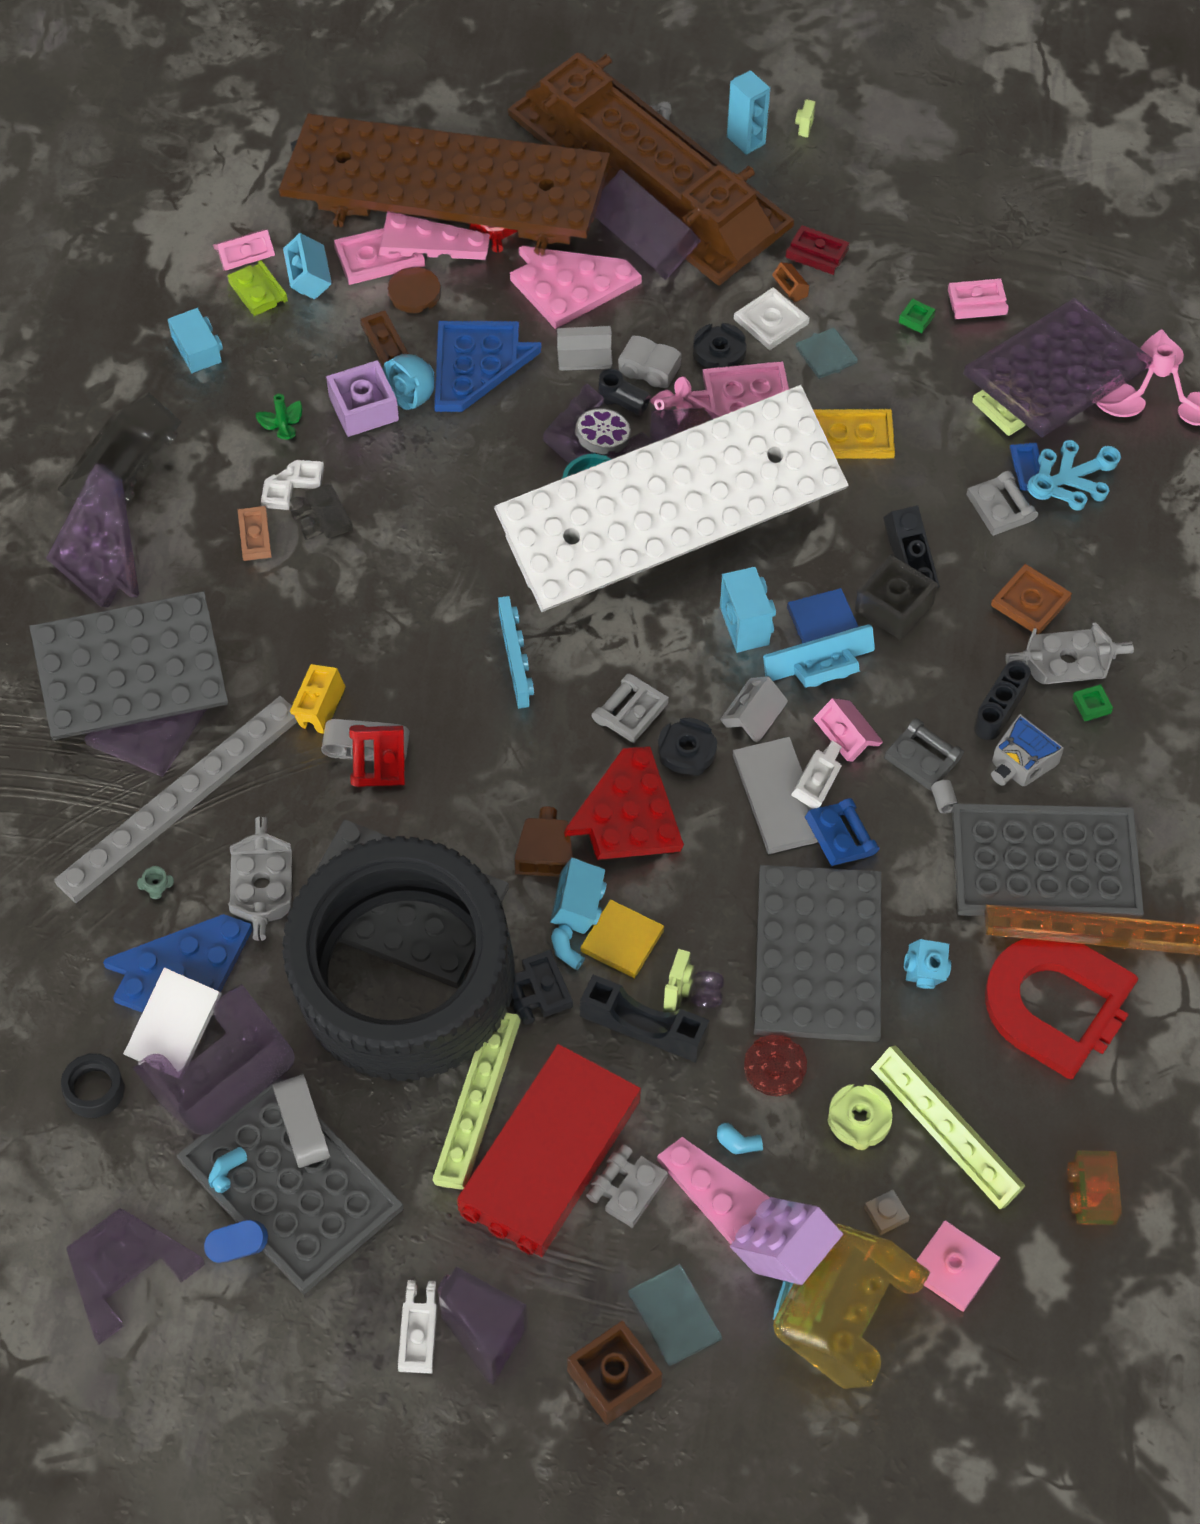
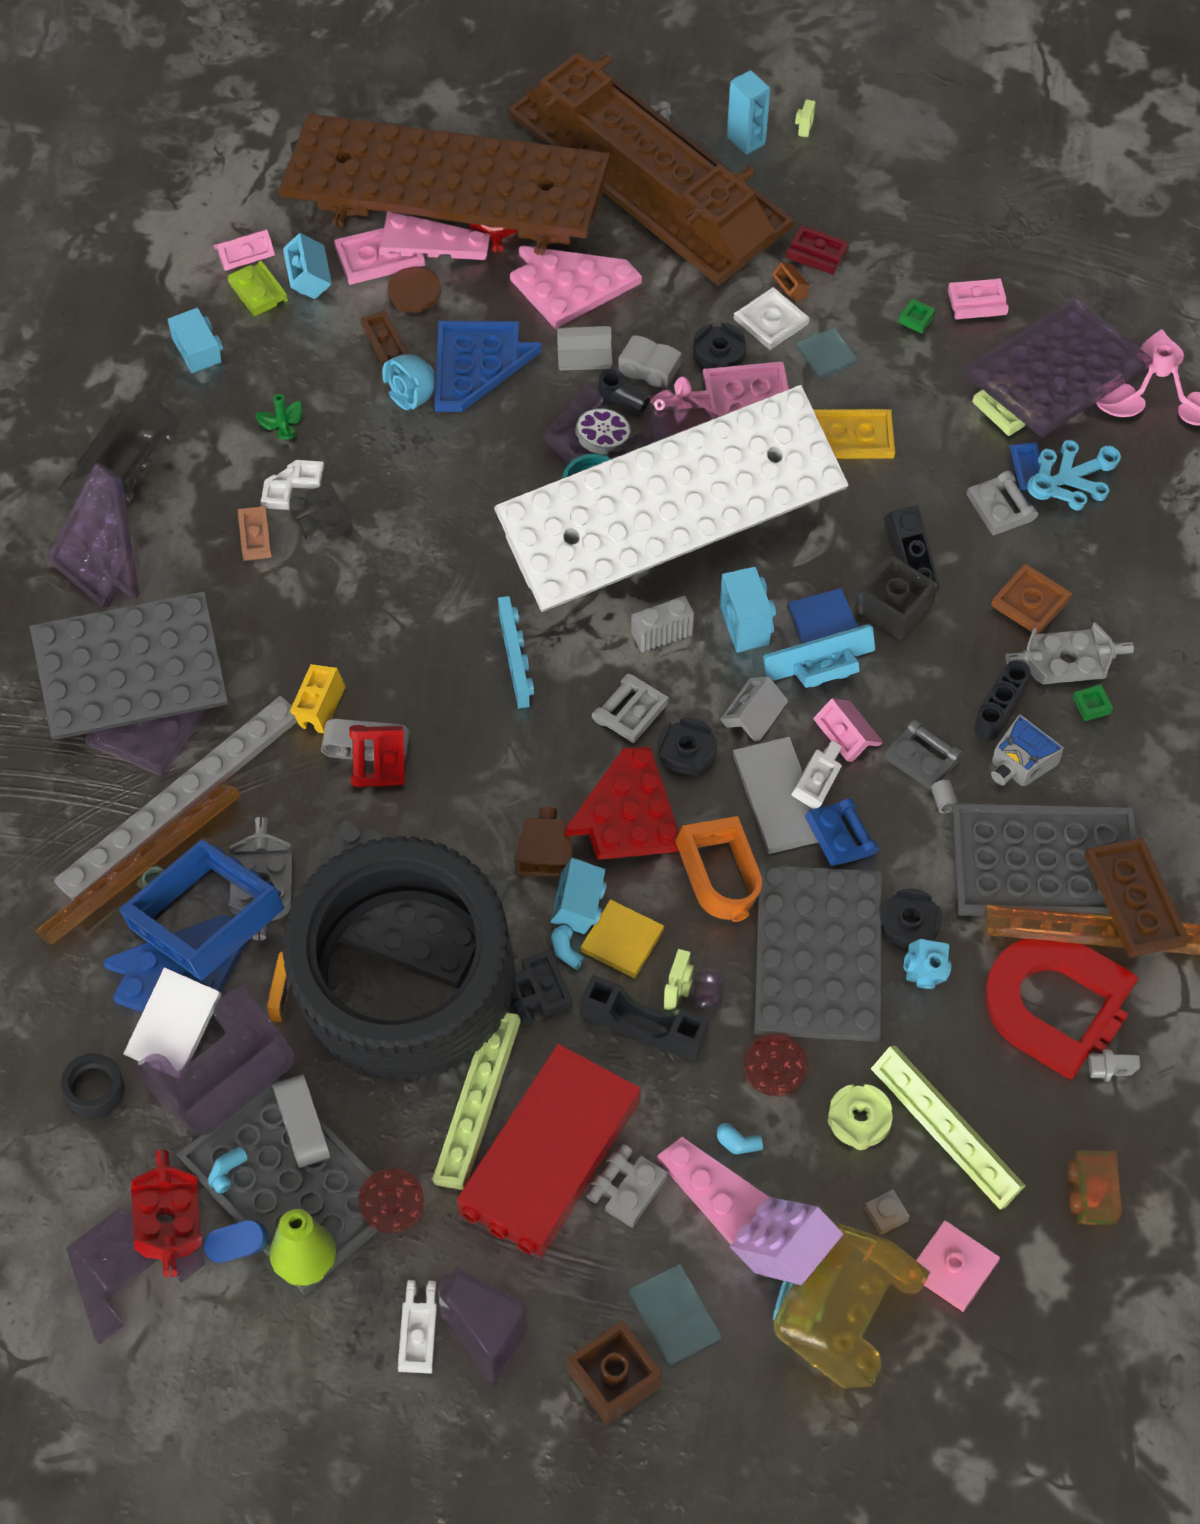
lavender brick [326,360,399,437] -> none
clear purple brick [595,169,701,280] -> none
none -> clear orange tile [35,784,241,945]
none -> blue window [119,839,285,981]
none -> red plate [131,1149,202,1278]
none -> light orange tile [267,952,290,1022]
none -> lime cone [270,1209,336,1286]
none -> clear red tile [359,1168,424,1233]
none -> light grey brick [631,596,694,653]
none -> orange window [675,816,762,922]
none -> black plate [880,888,942,948]
none -> reddish brown plate [1084,837,1190,958]
none -> light grey piece [1088,1049,1140,1082]

